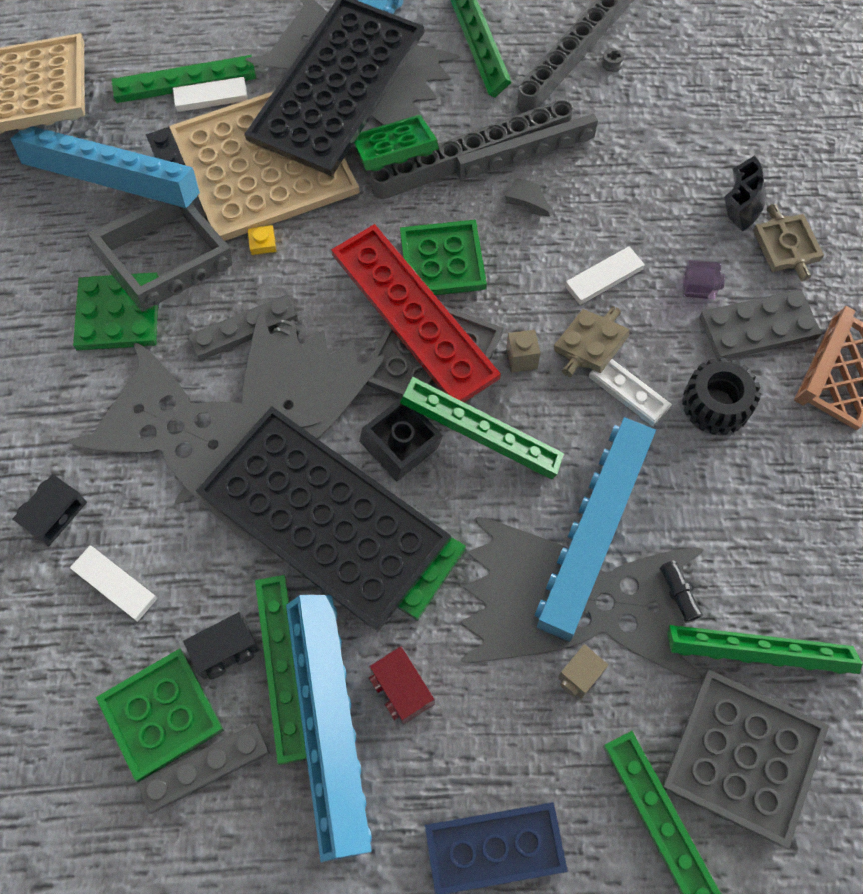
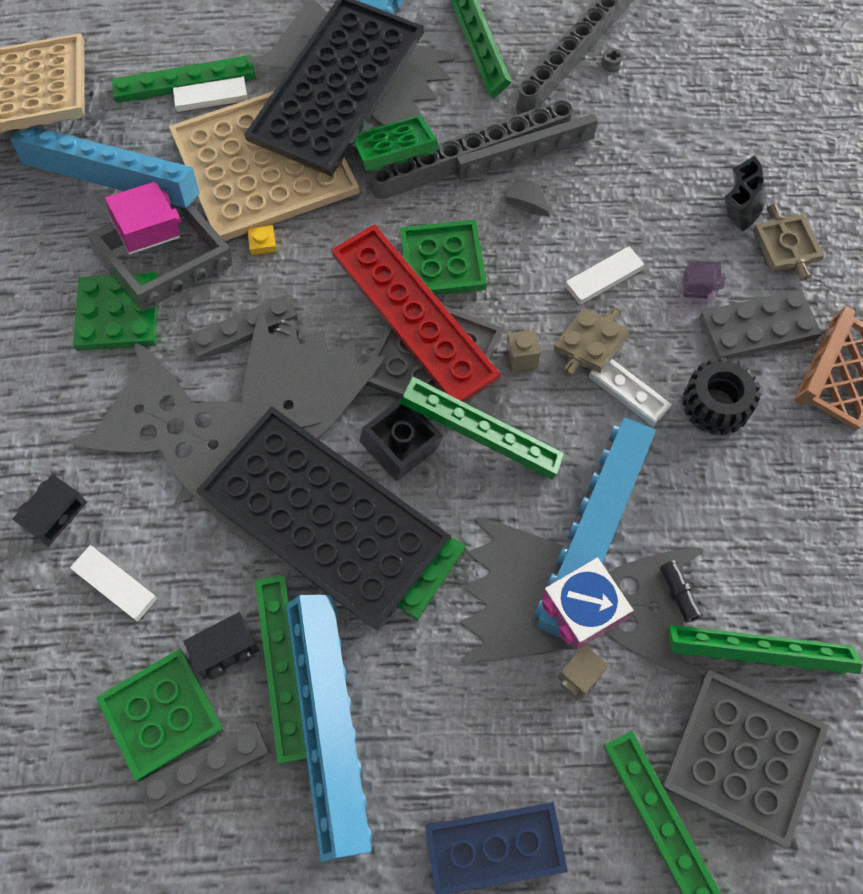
black brick [146,127,185,165] -> none
dark red brick [368,646,435,725] -> none
none -> dark pink piece [105,181,181,255]
none -> piece [541,558,634,650]

